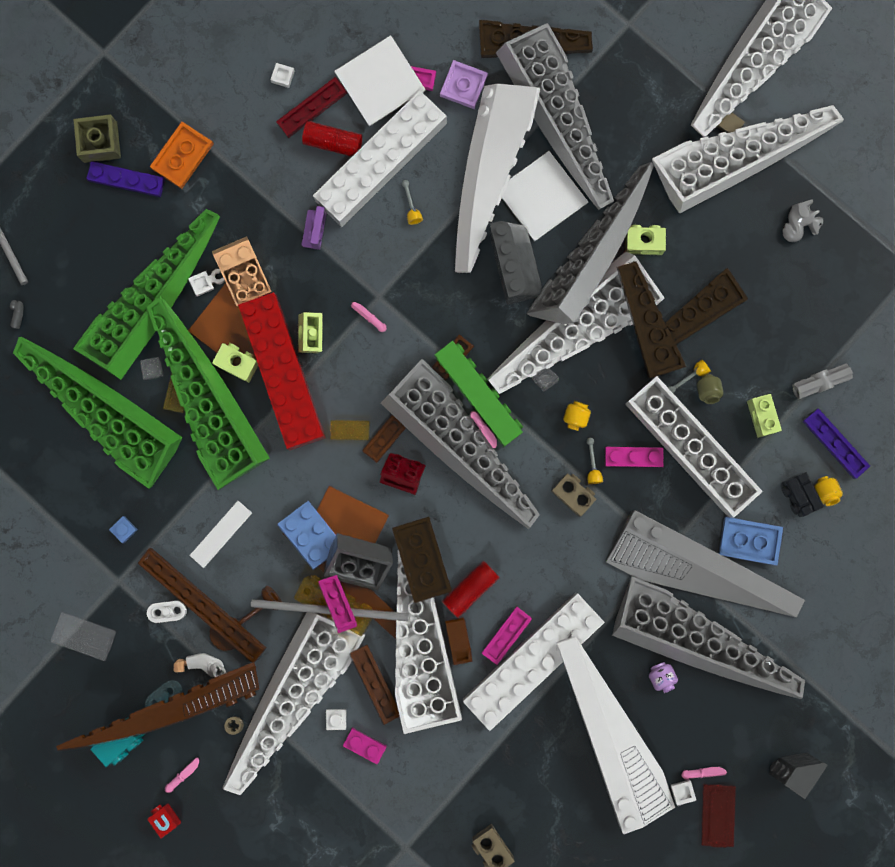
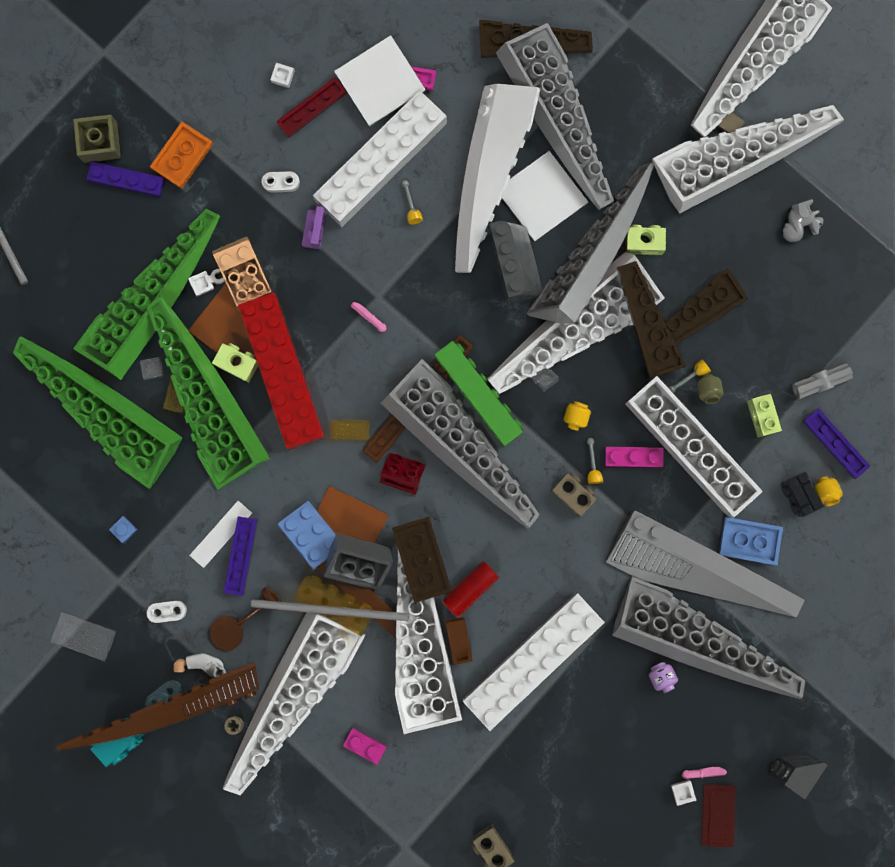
dark grey arm [10,300,24,329] -> none
reddish brown tile [138,548,266,663] -> none
red brick [147,803,181,838] -> none
bright pink piece [165,757,199,793] -> none
yellowish green brick [298,312,322,353] -> none
red piece [302,121,362,157] -> none
dark pink plate [318,575,357,633] -> none
white plate [326,709,346,730] -> none
reddish brown plate [349,645,400,725] -> none
lavender plate [440,60,488,109] -> none
bright pink piece [470,410,497,448] -> none
dark pink plate [481,606,532,665] -> none
white wedge [557,636,675,834] -> none
none -> dark purple plate [223,516,258,596]
none -> white plate [262,171,300,193]

